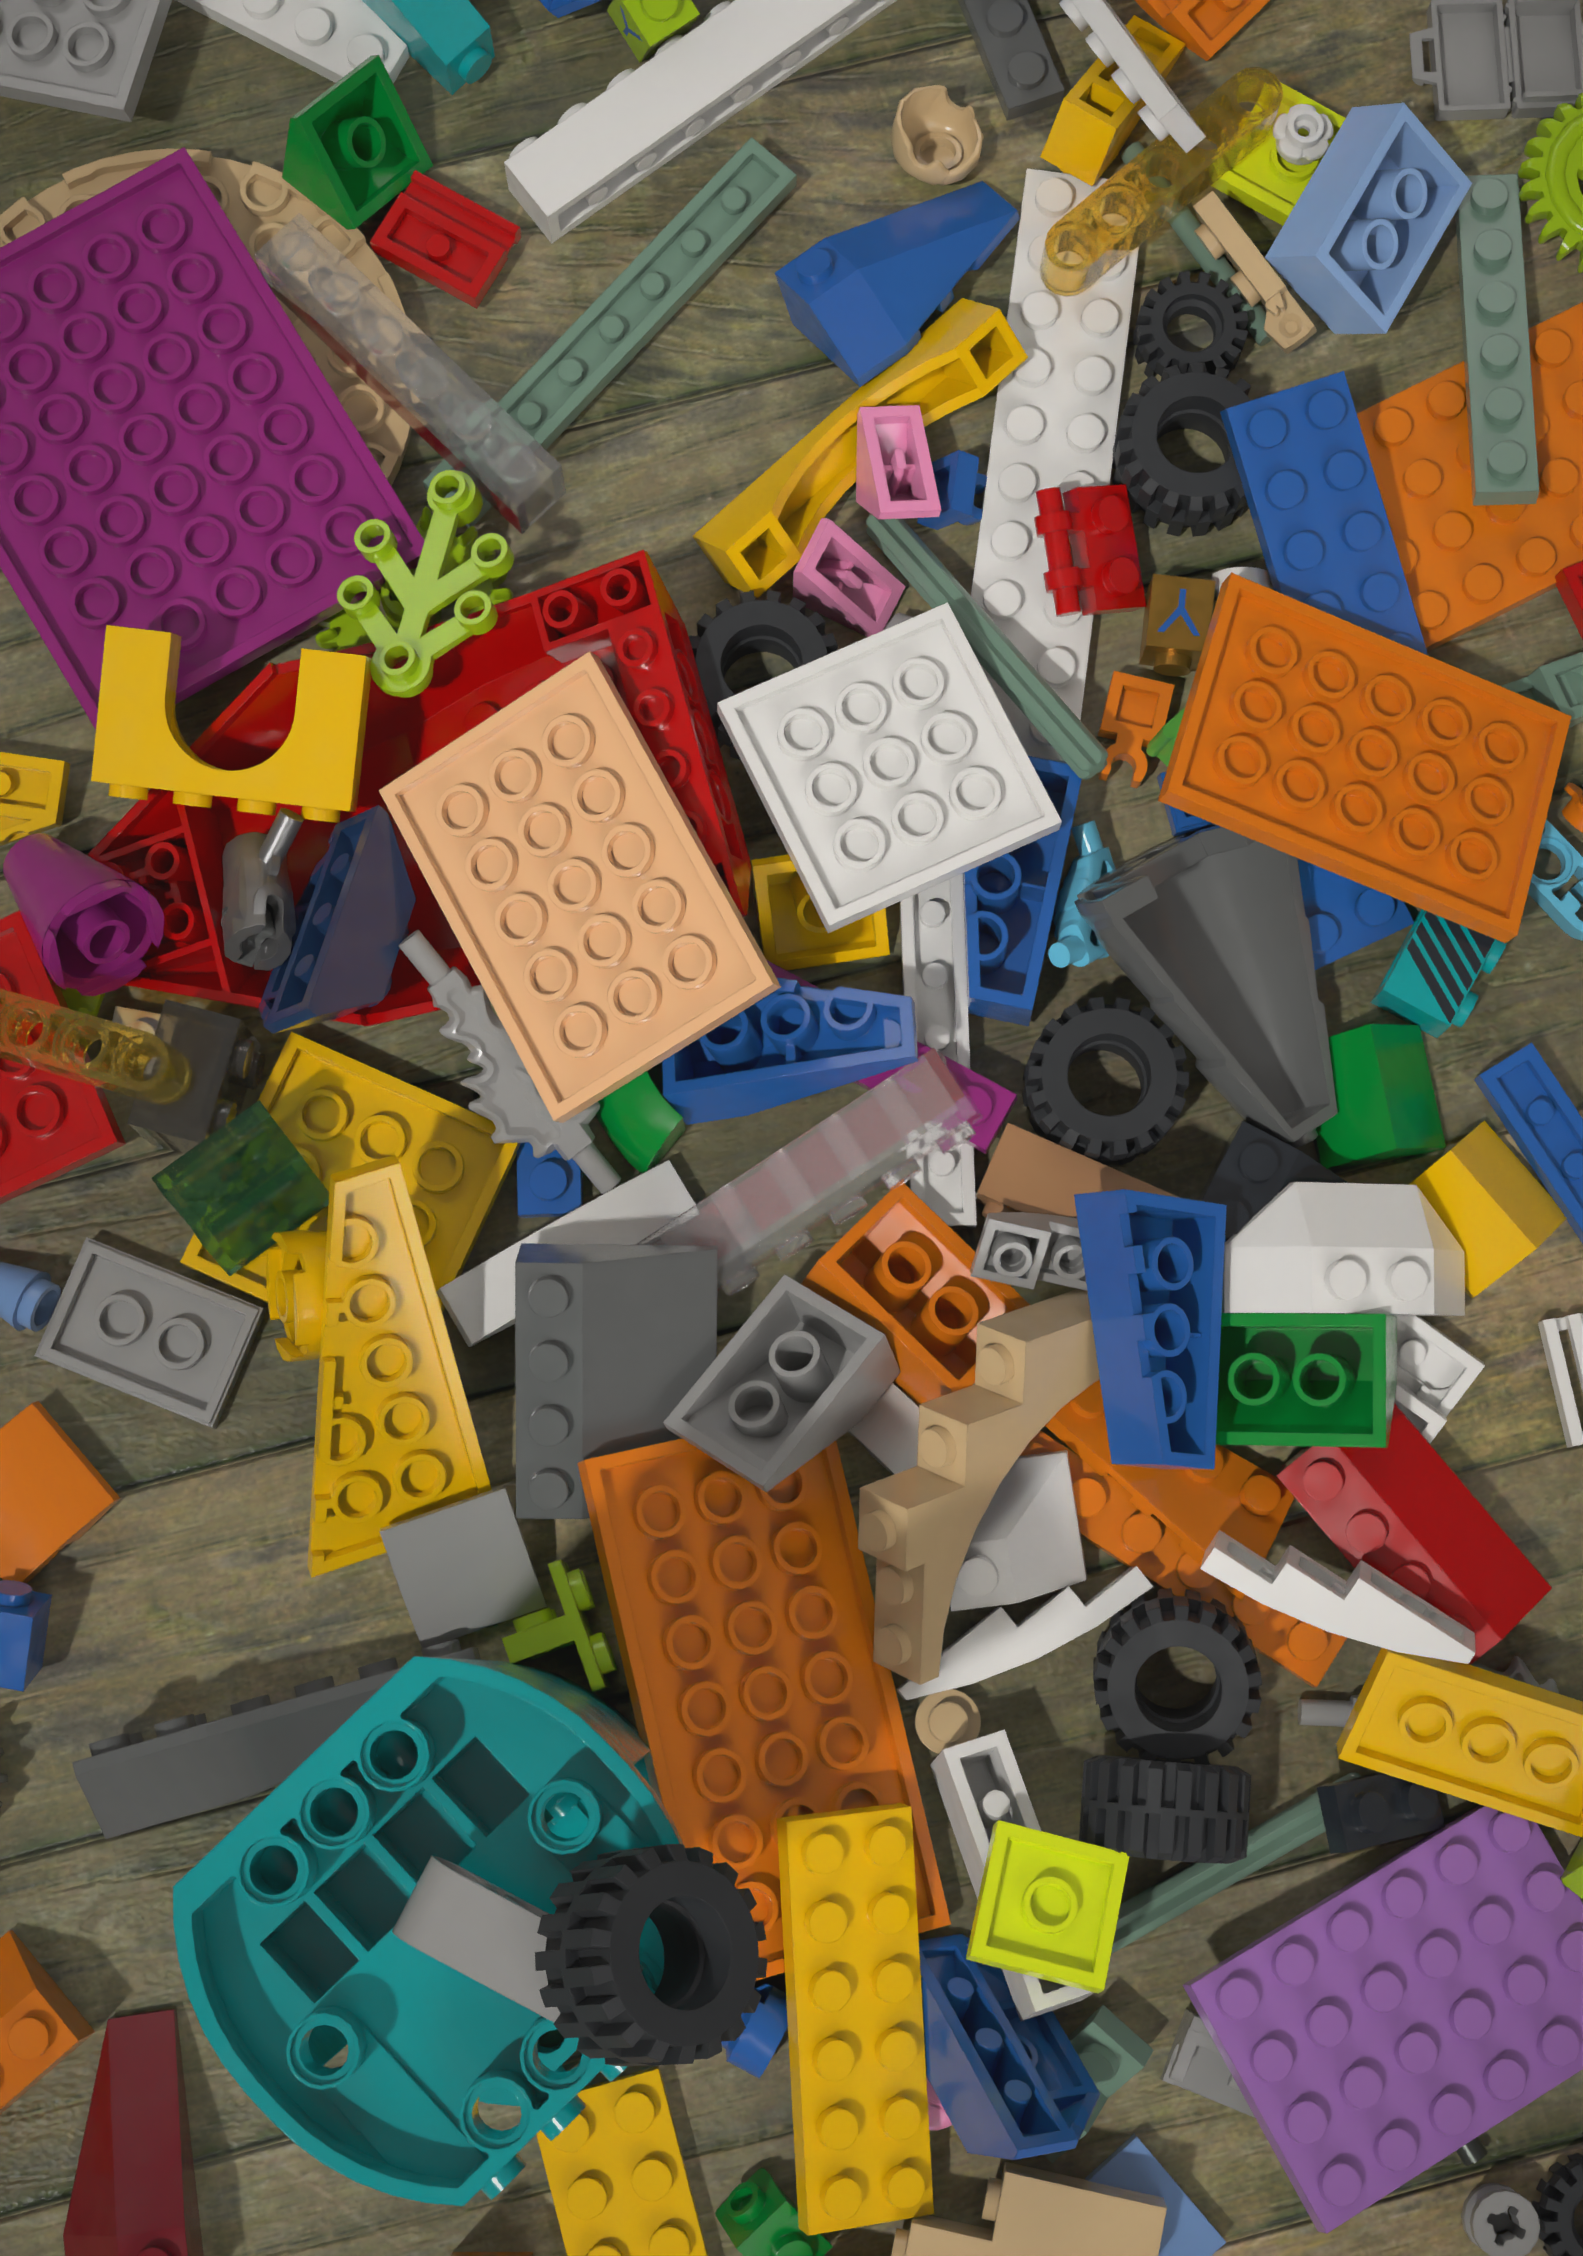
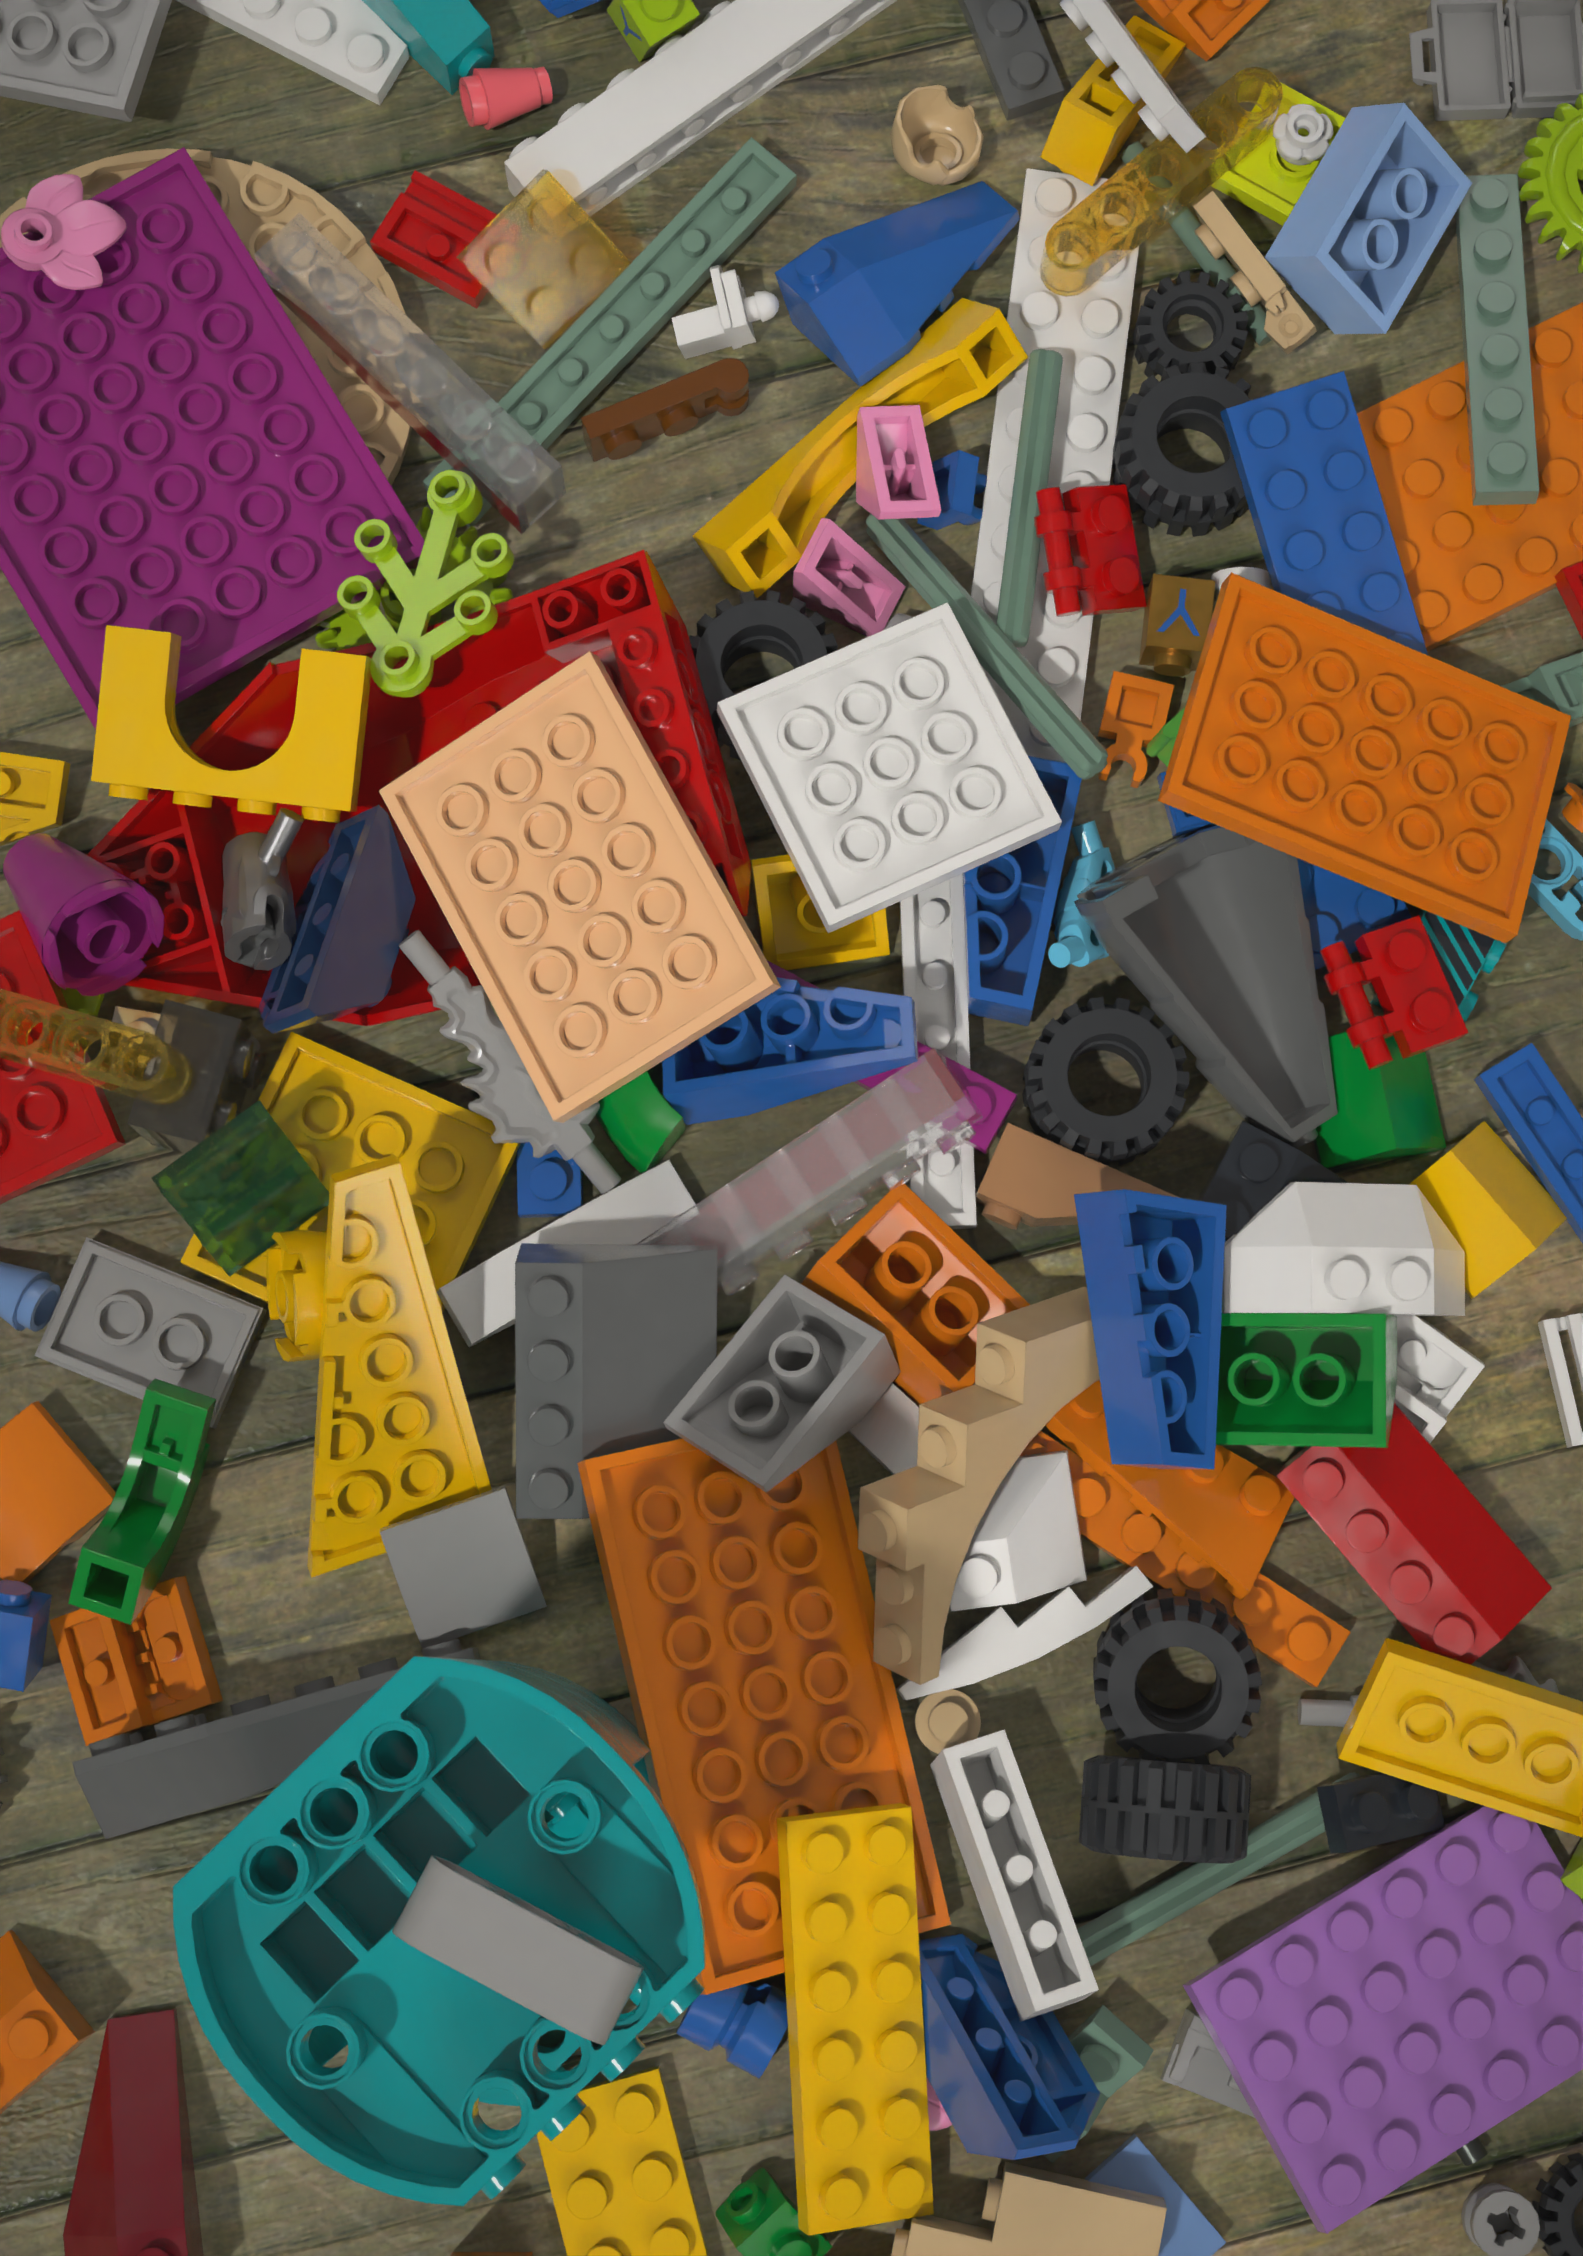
green slope [282,55,433,230] -> none
lime bracket [502,1559,618,1692] -> none
black tyre [535,1844,767,2066] -> none
neon yellow plate [966,1820,1129,1994] -> none
light grey slope [970,1212,1087,1290] -> none
white slope [1200,1530,1476,1664] -> none
none -> bright pink plate [1,174,127,290]
none -> orange slope [49,1576,223,1746]
none -> green arch [68,1378,216,1625]
none -> clear yellow plate [456,169,631,350]
none -> coral cone [459,67,553,130]
none -> reddish brown plate [581,358,749,462]
none -> white piece [672,265,779,359]
none -> sand green axle [996,349,1063,648]
none -> red plate [1320,915,1469,1070]

